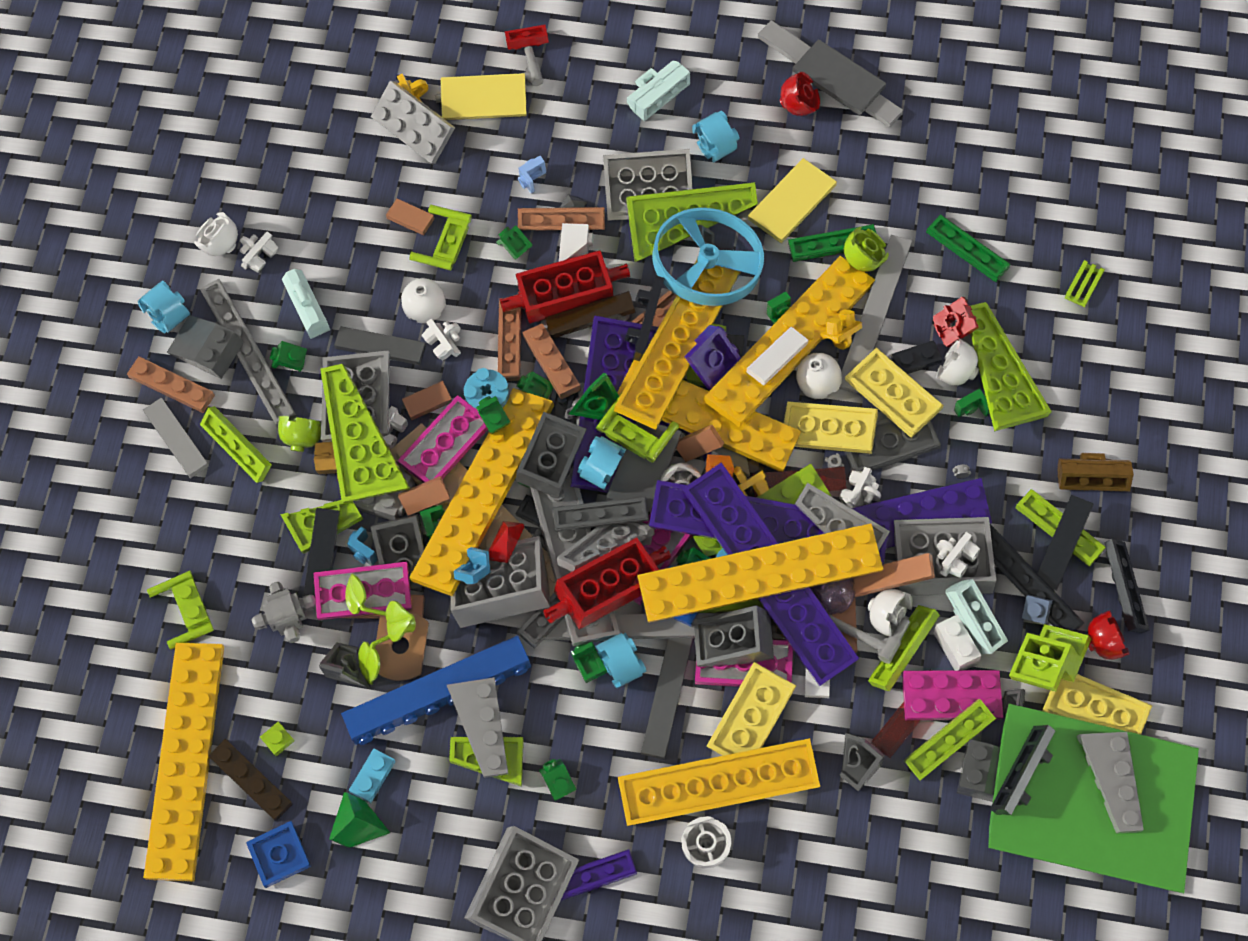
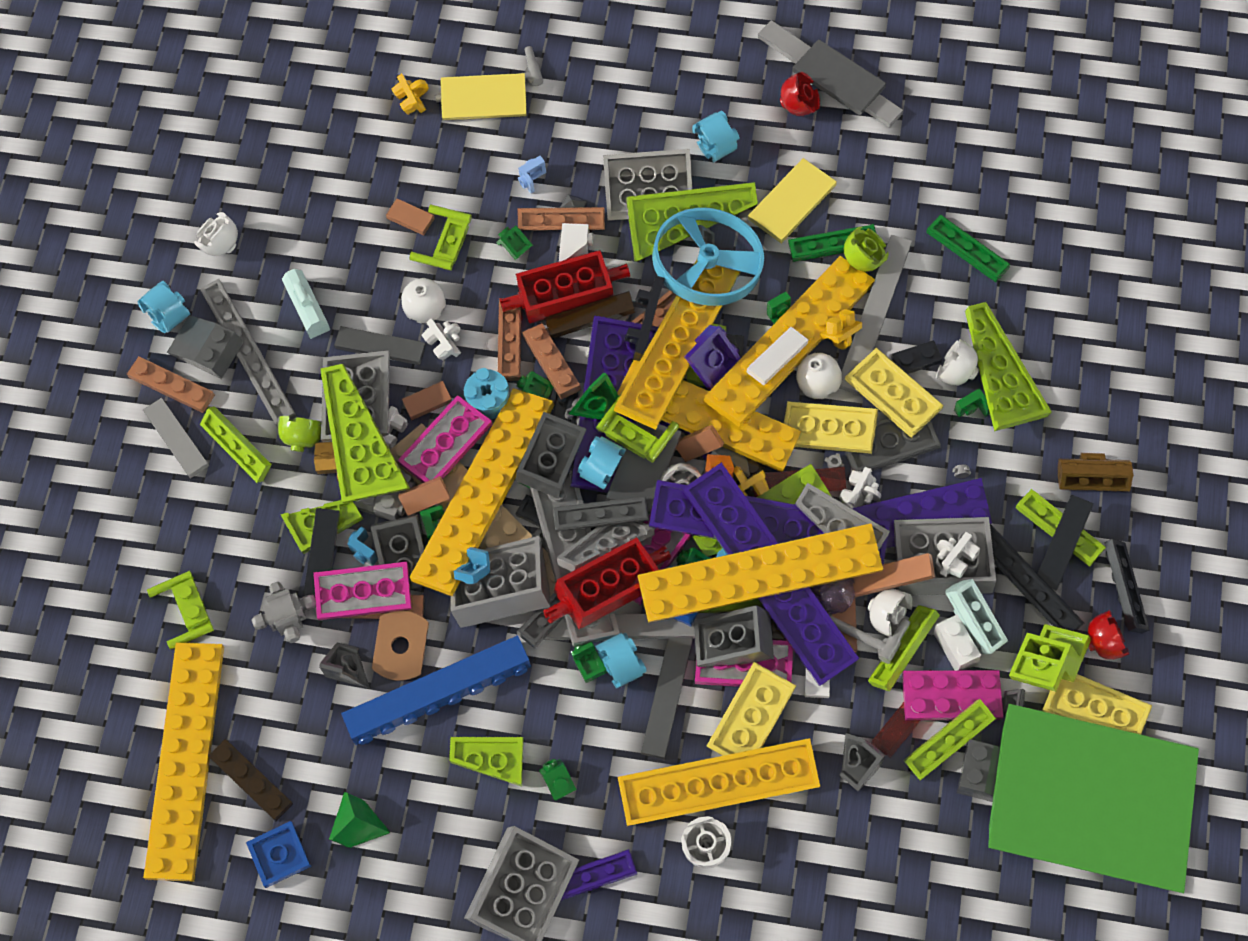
white hips [239,231,279,273] -> none
lime plate [260,721,295,756] -> none
green bracket [270,341,307,371] -> none
lime plant [345,574,416,685] -> none
medium azure plate [349,749,396,803] -> none
light grey plate [371,81,455,164] -> none
light grey wing [447,677,508,778] -> none
green bracket [476,396,511,435] -> none
red slope [488,521,525,563] -> none
red plate [505,25,549,50] -> none
light aqua piece [627,61,690,122] -> none
piece [933,296,979,347] -> none
black hinge [990,725,1055,815] -> none
sand blue plate [1022,595,1052,624] -> none
lime tile [1065,260,1105,308] -> none
light grey wing [1077,732,1144,834] -> none

